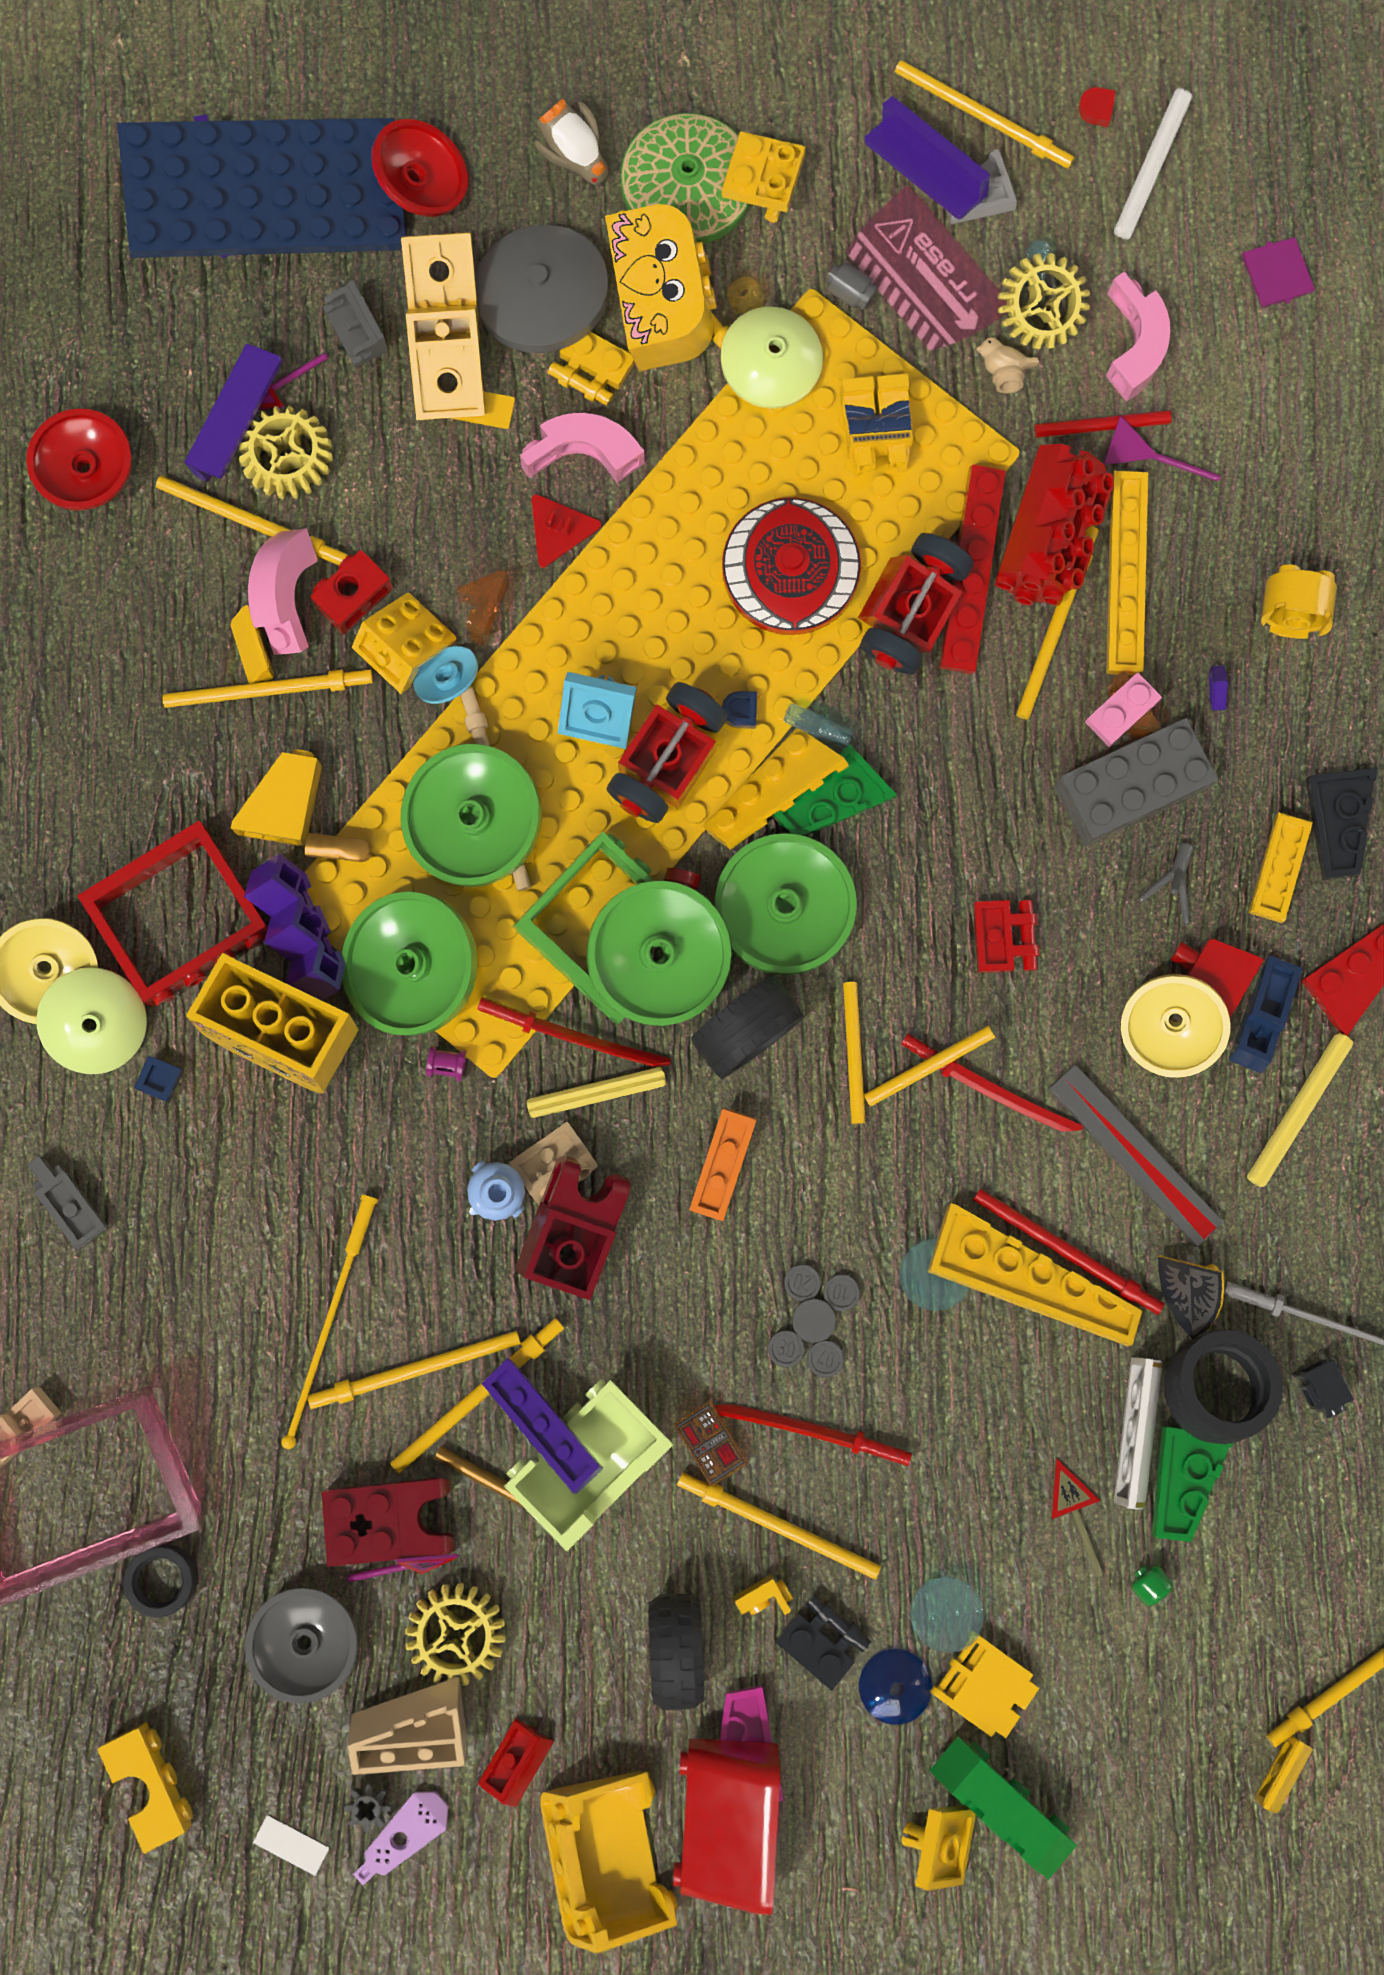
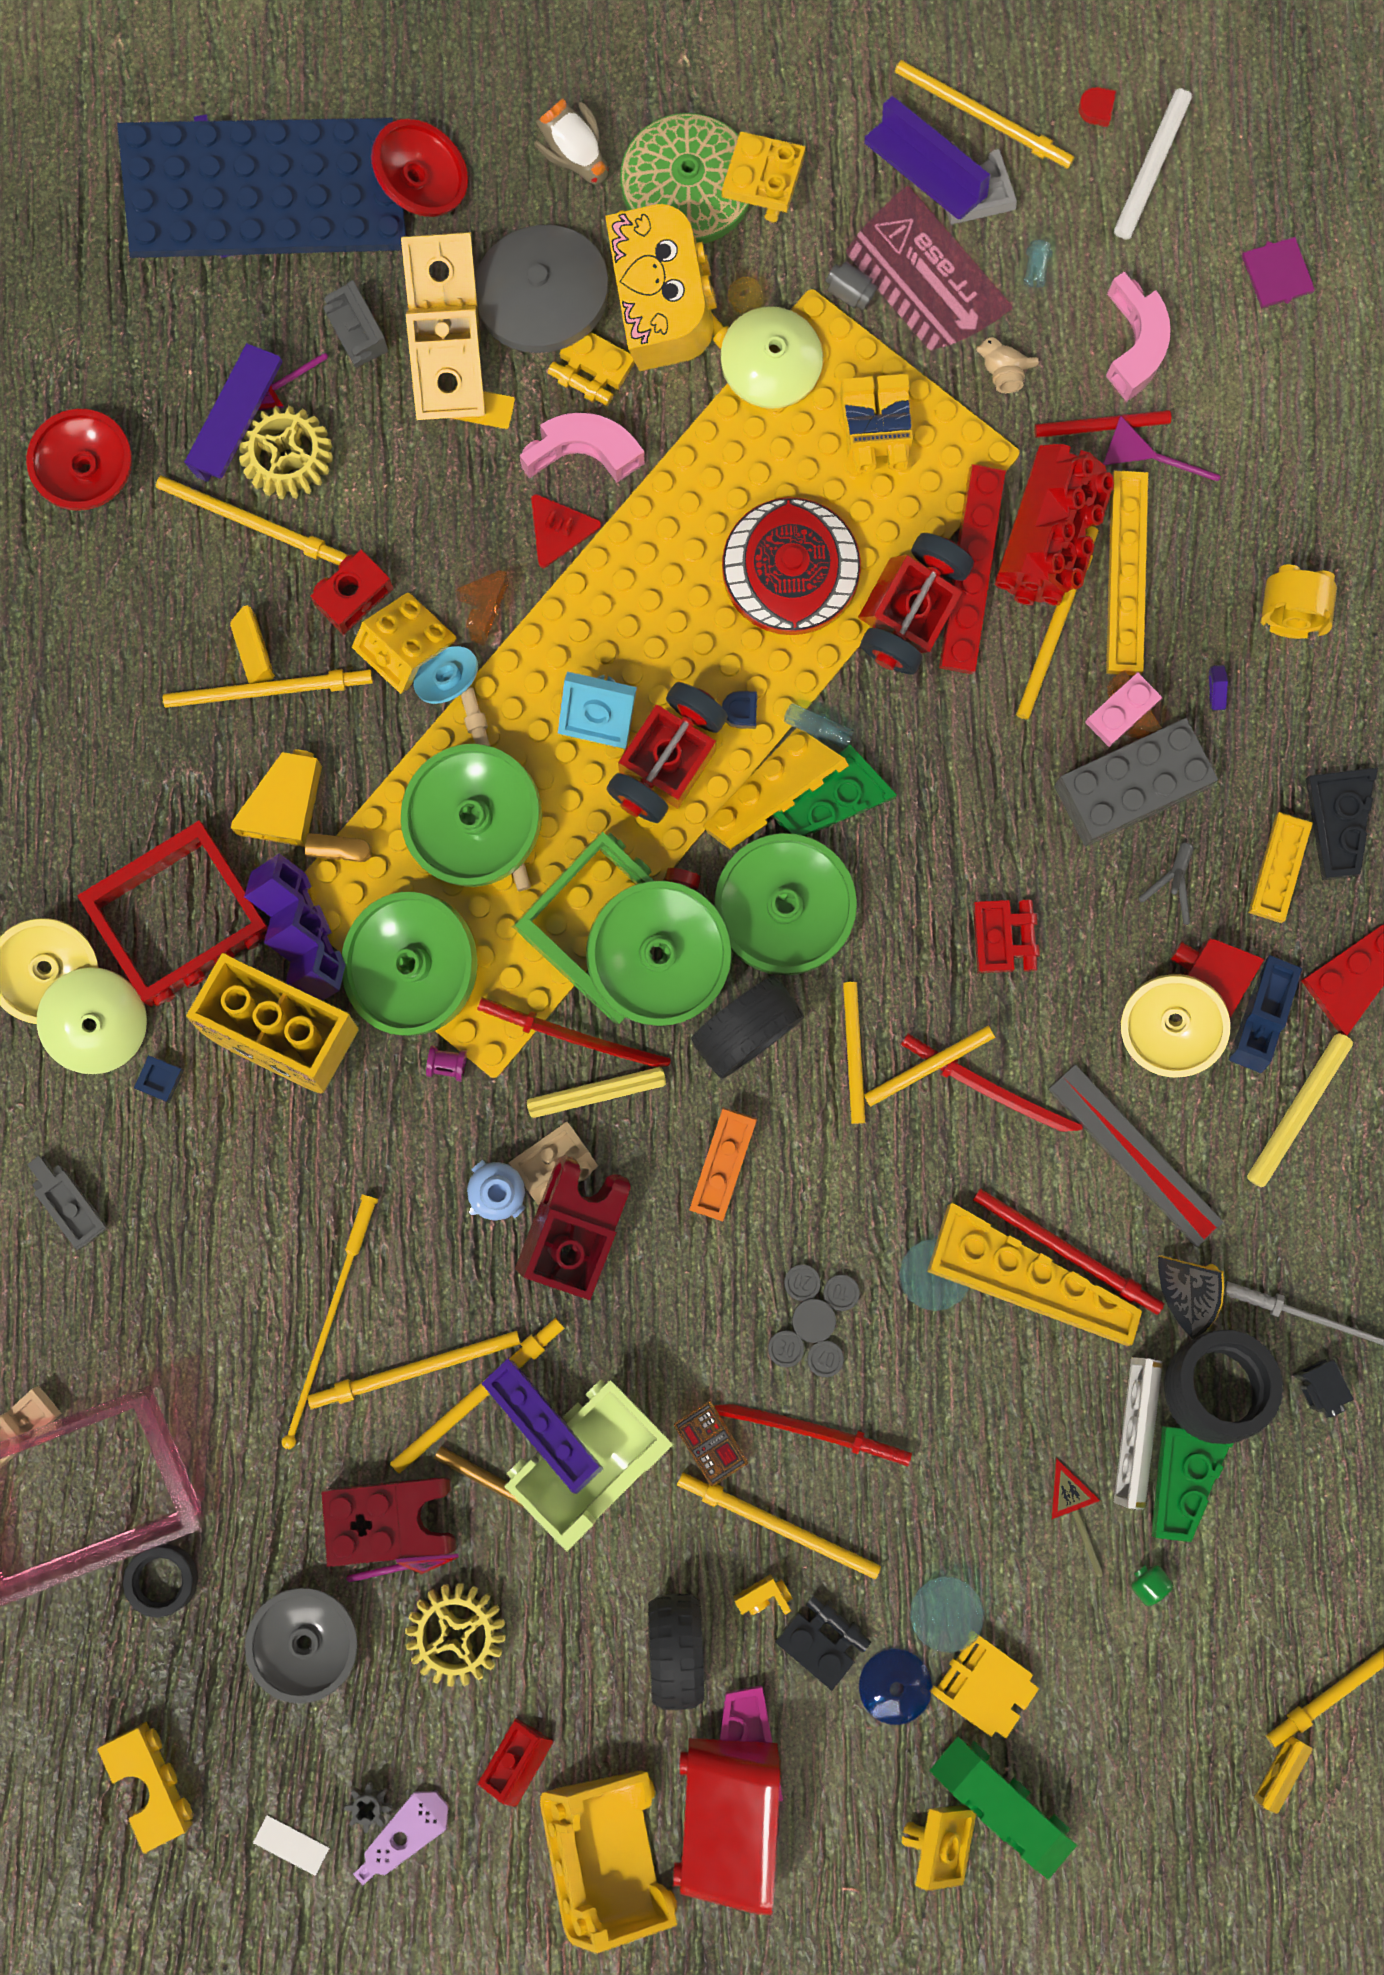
bright pink arch [248,528,318,655] -> none
tan wedge [348,1677,467,1775] -> none
light yellow gear [998,253,1090,349] -> none

